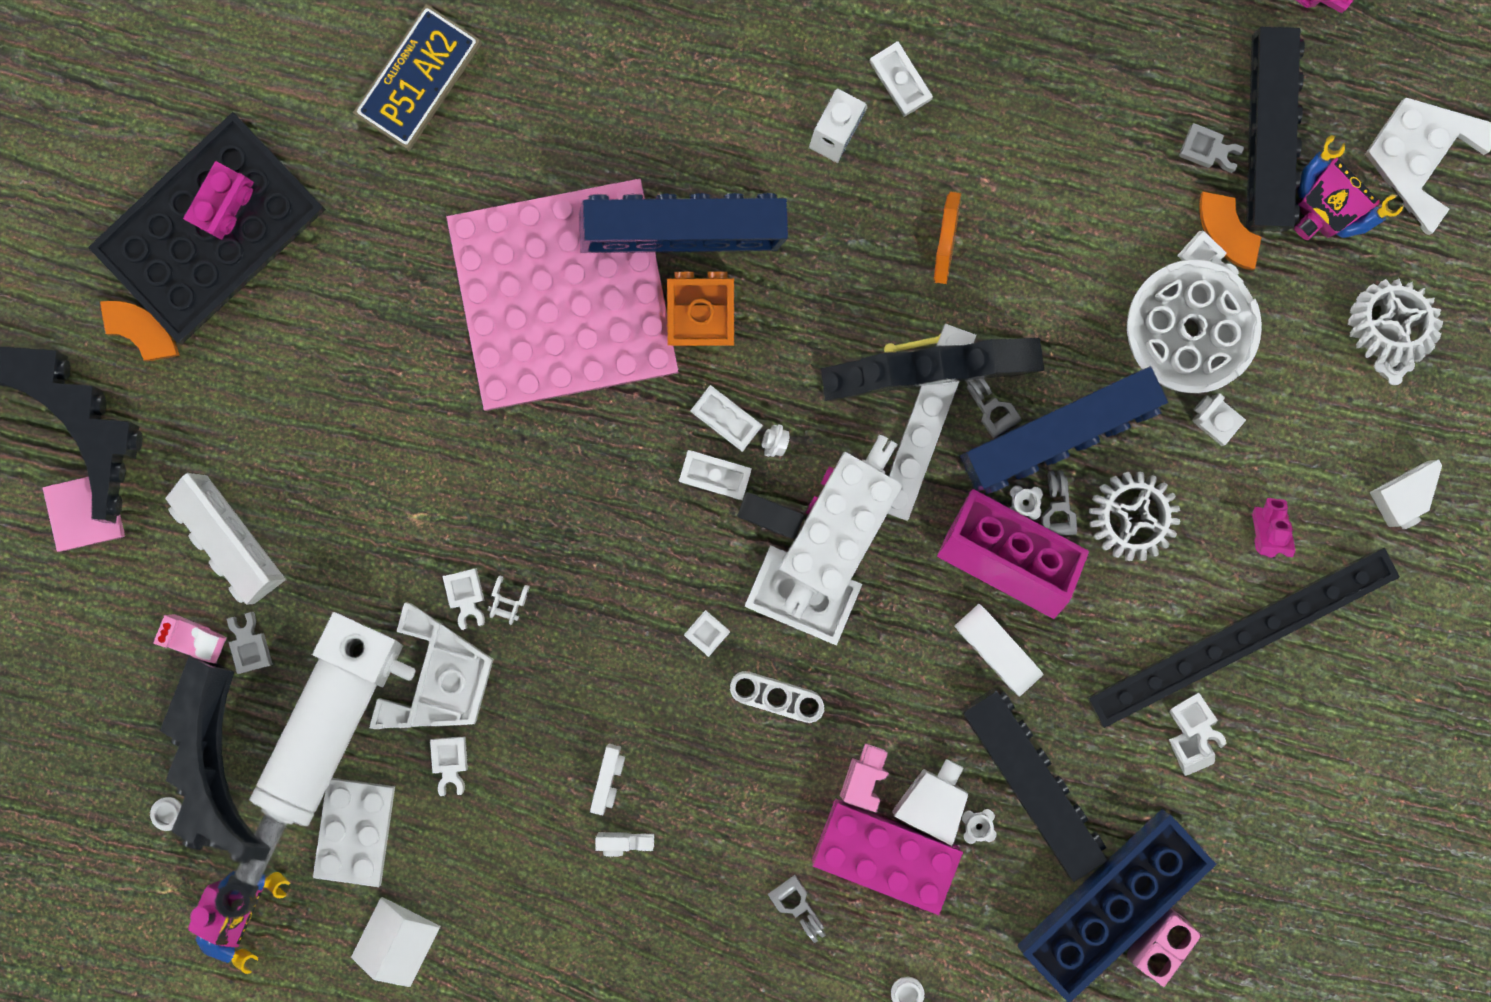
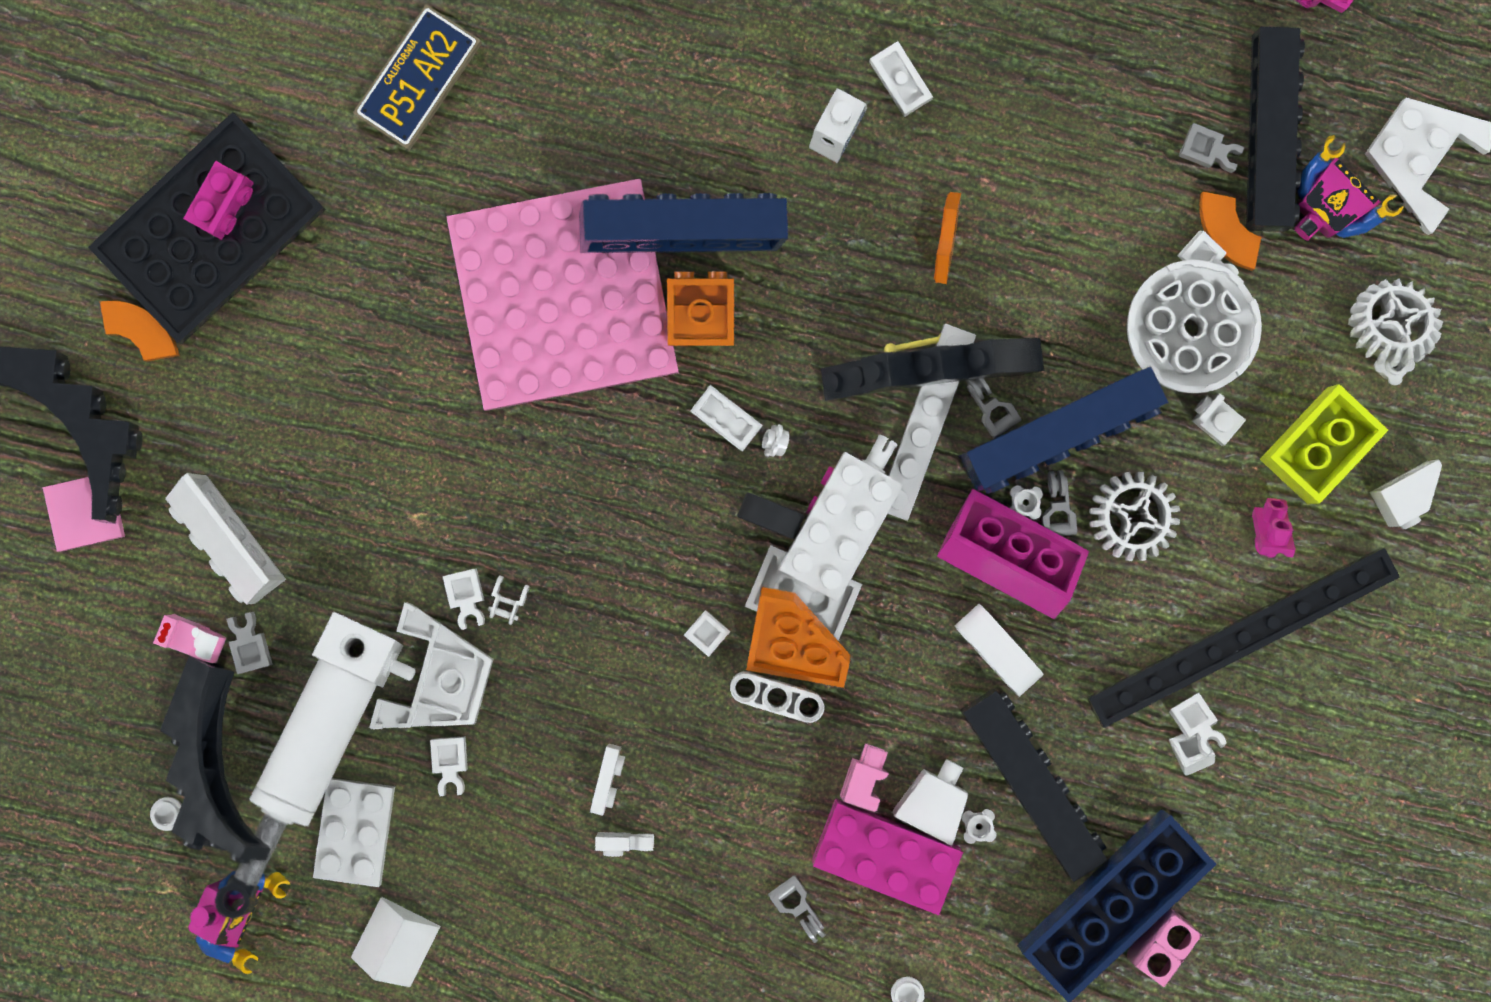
white plate [679,450,752,500] -> none
none -> orange plate [746,587,850,688]
none -> neon yellow brick [1260,384,1388,504]

